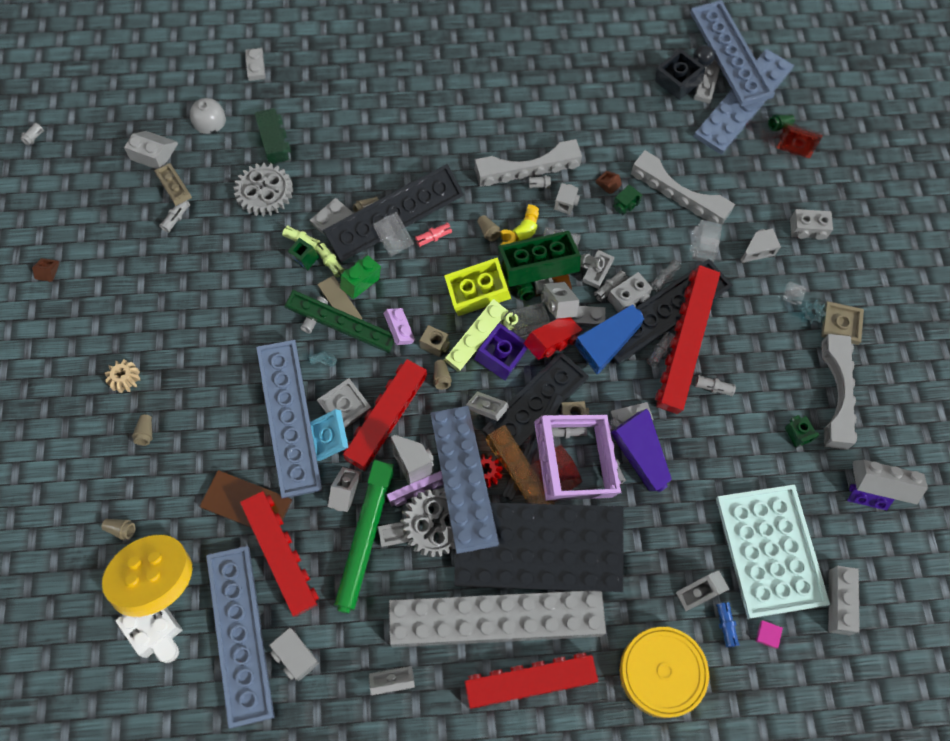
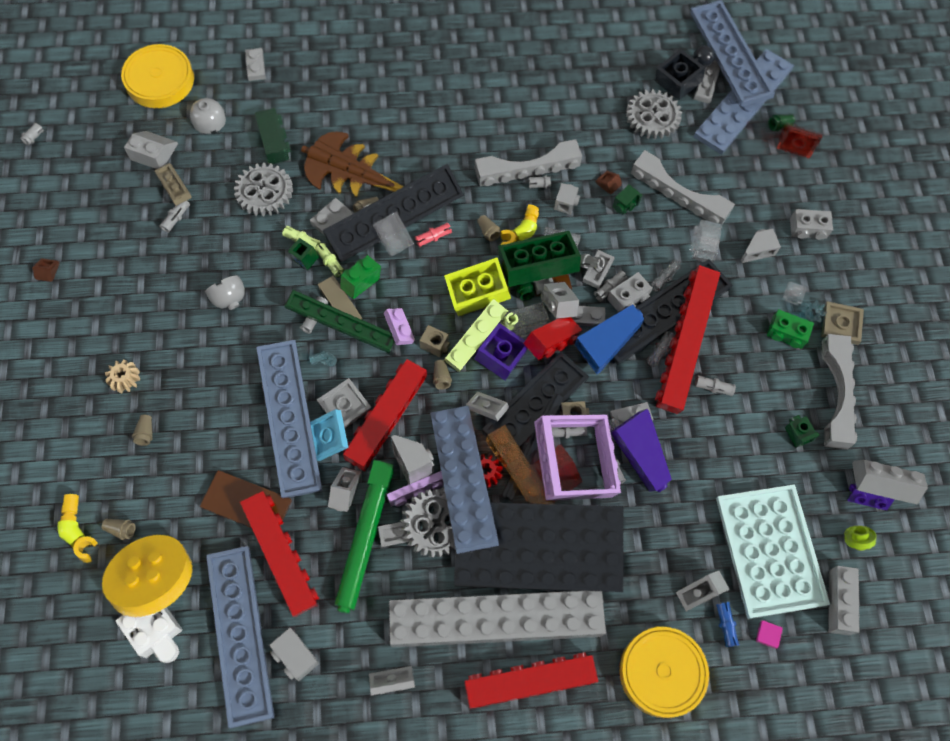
none -> yellow piece [57,494,98,563]
none -> yellow brick [121,44,194,108]
none -> light grey cylinder [205,275,245,310]
none -> reddish brown animal [301,132,403,197]
none -> light grey gear [626,89,682,140]
none -> green brick [766,309,814,349]
none -> lime plate [844,526,876,551]

